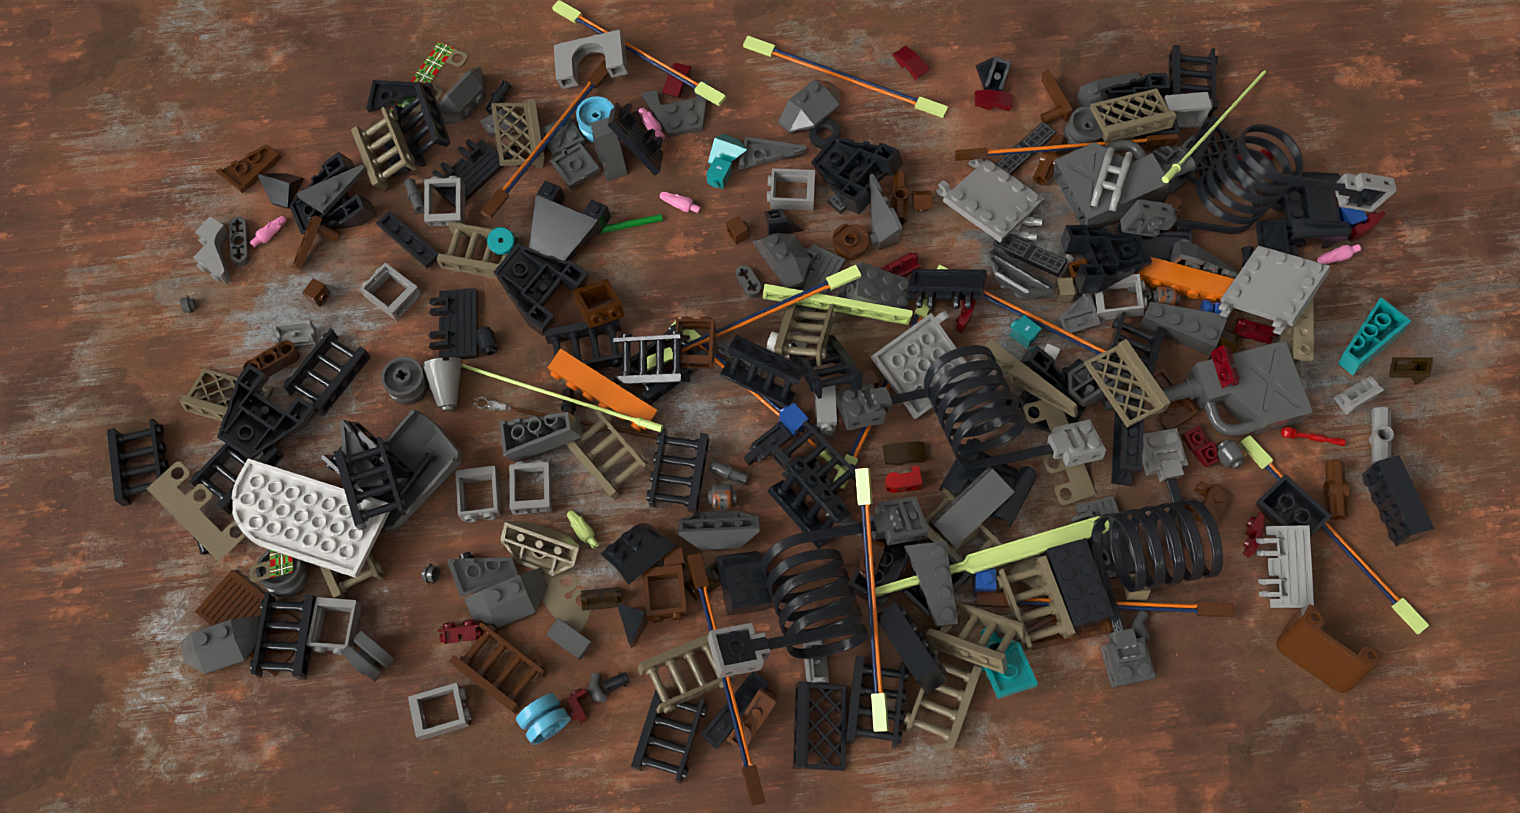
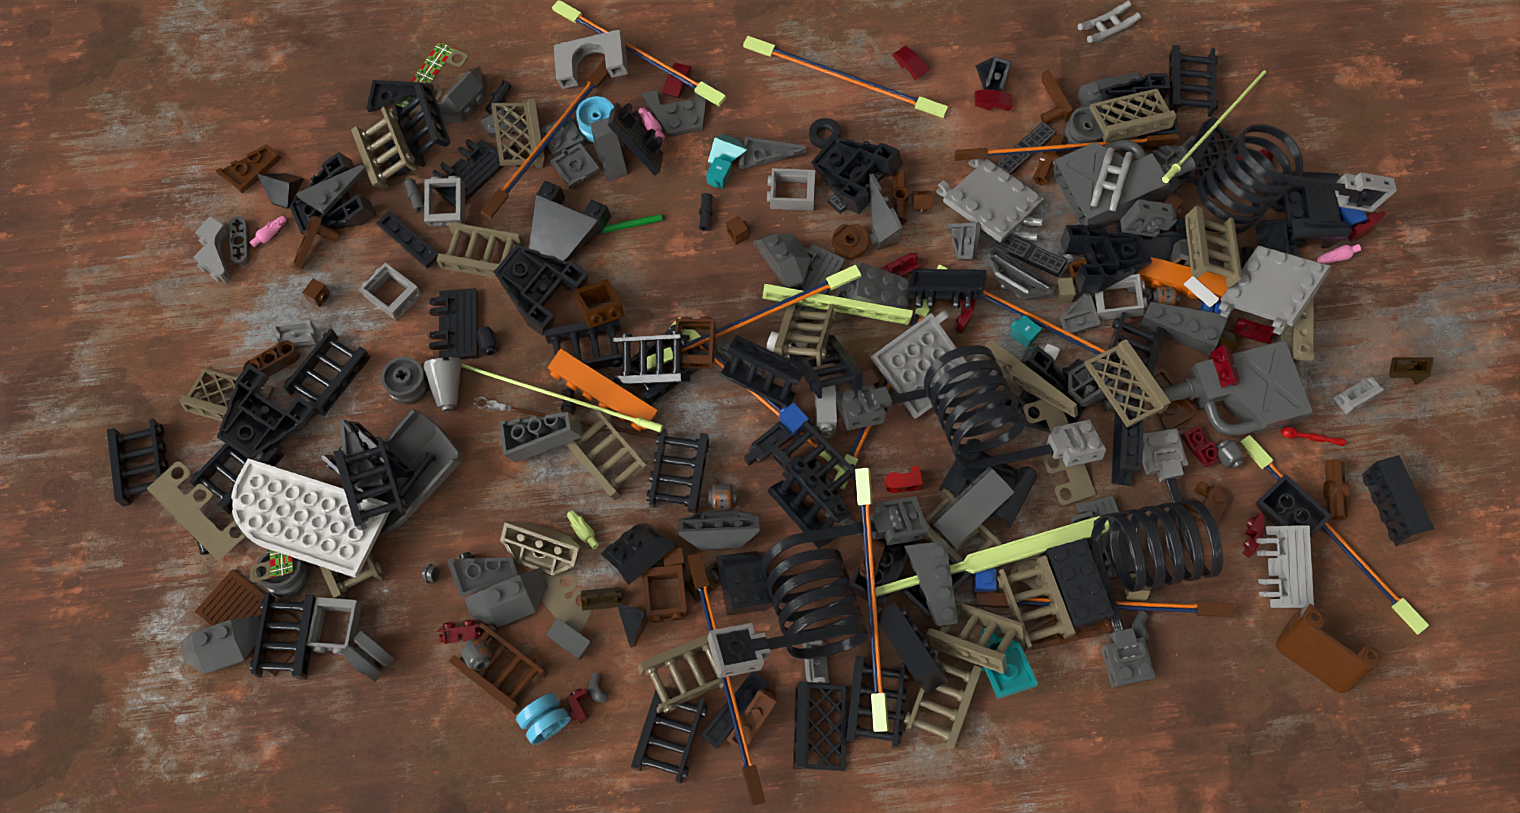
dark grey plate [180,295,196,313] -> none
light grey window [408,683,471,740] -> none
light grey window [456,466,501,523] -> none
teal piece [487,227,515,255] -> none
light grey window [509,460,552,515] -> none
black pin [602,672,630,694] -> none
bright pink piece [660,192,701,213] -> none
dark grey pin [709,459,749,486] -> none
dark grey beam [736,265,761,298] -> none
black slope [764,209,804,235] -> none
dark grey wedge [778,79,840,133] -> none
dark brown slope [882,442,927,465] -> none
light grey window [1158,92,1213,129] -> none
teal wedge [1338,297,1411,376] -> none
light grey piece [1369,407,1394,464] -> none
none -> dark grey head [461,638,492,671]
none -> black pin [699,193,713,231]
none -> flat silver wing [947,222,981,261]
none -> light grey piece [1078,0,1141,43]
none -> white sticker [1184,276,1219,307]
none -> dark tan fence [1185,206,1242,288]

